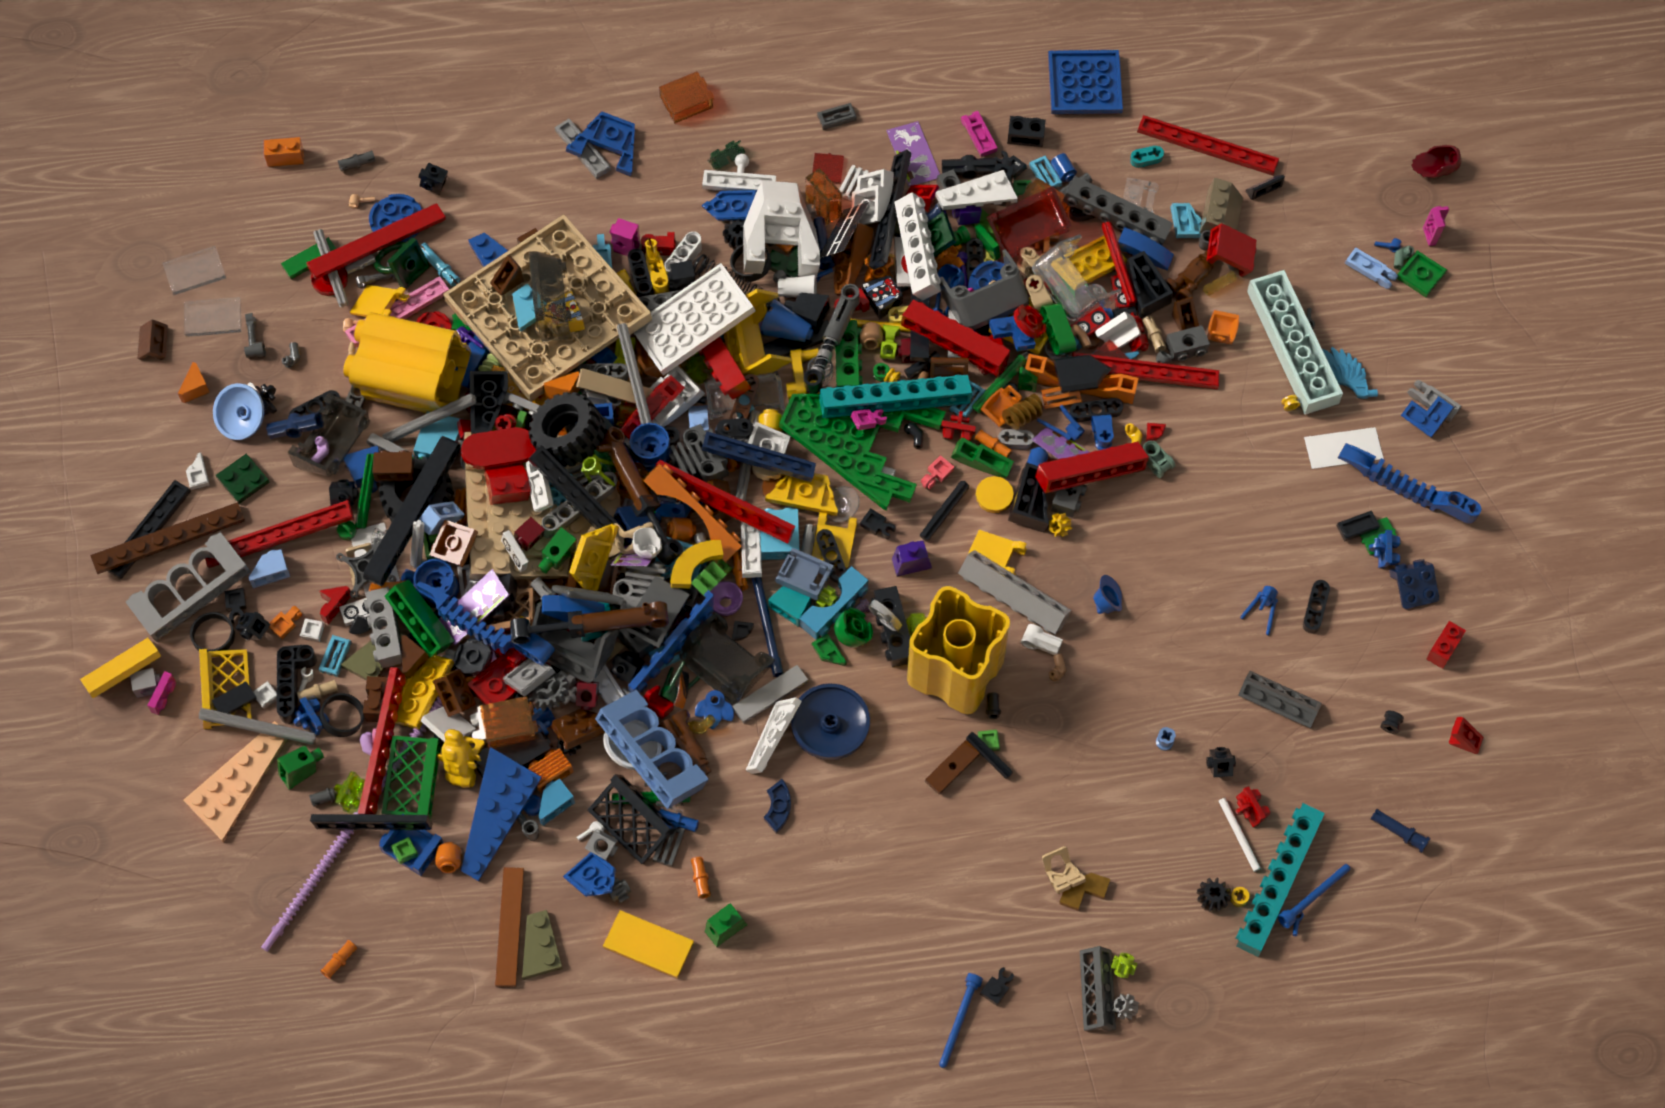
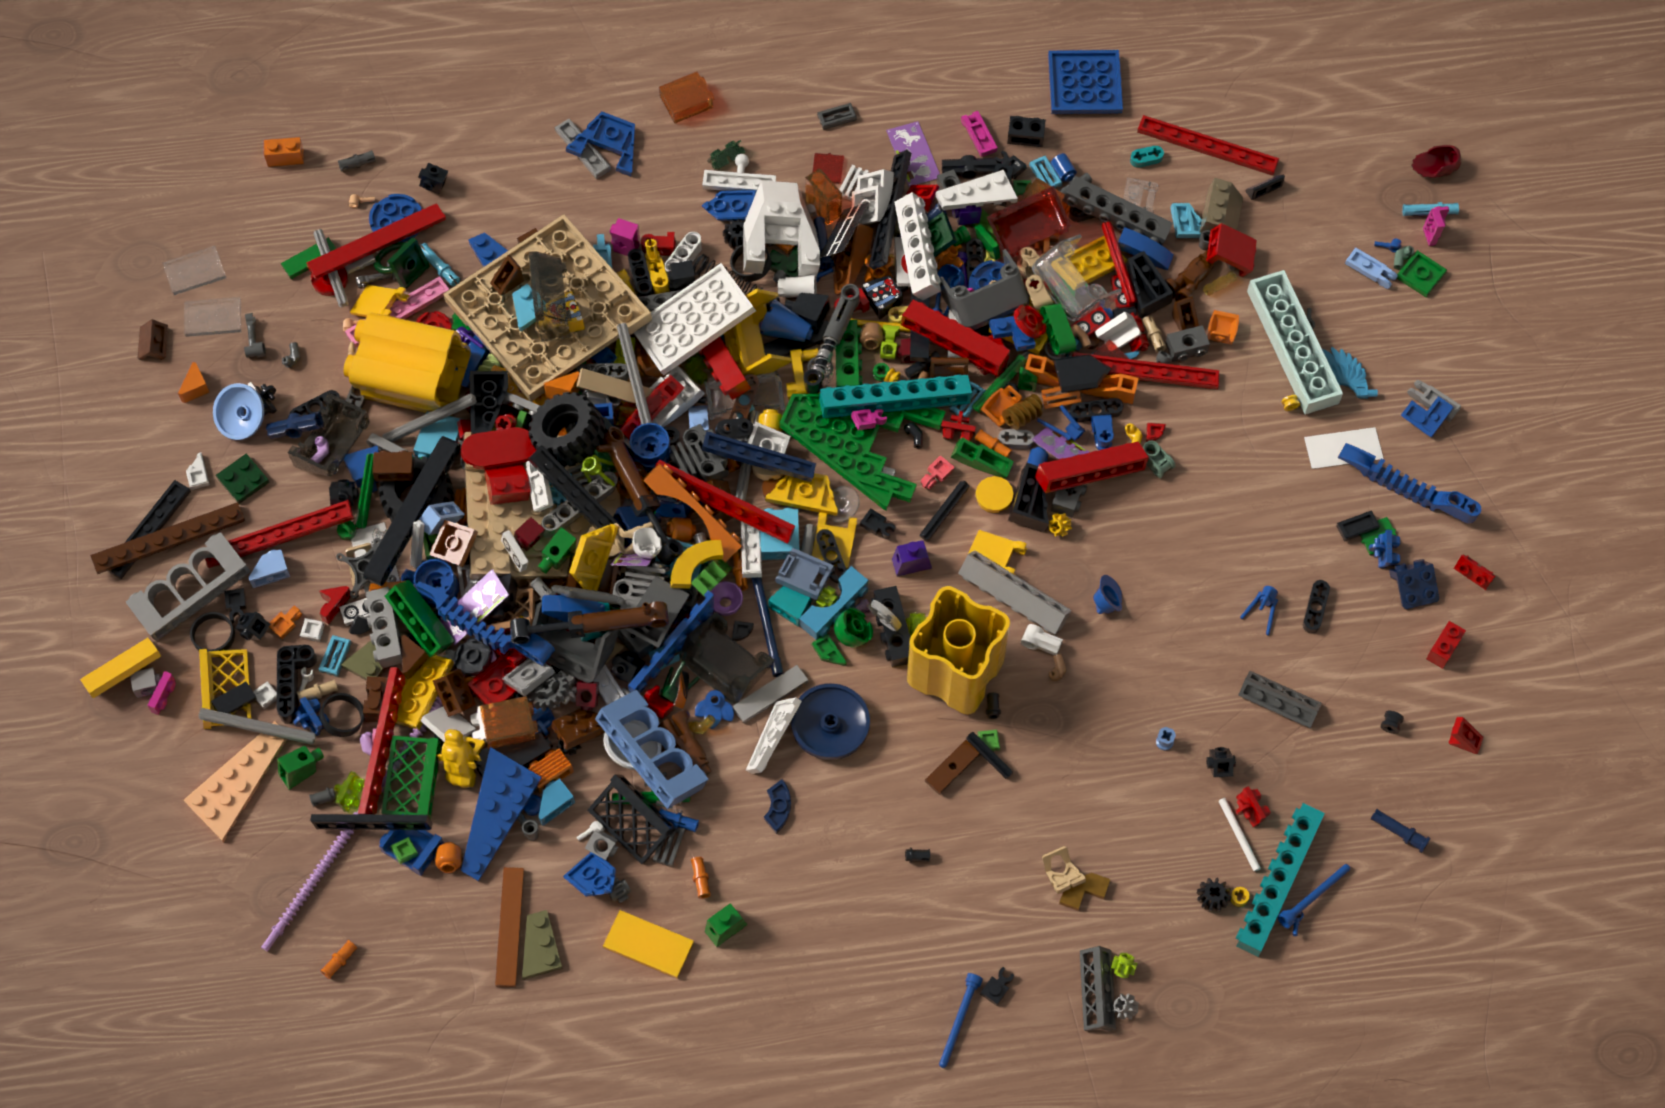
none -> black pin [905,847,930,863]
none -> medium azure pin [1402,202,1459,216]
none -> red hinge [1453,554,1496,590]

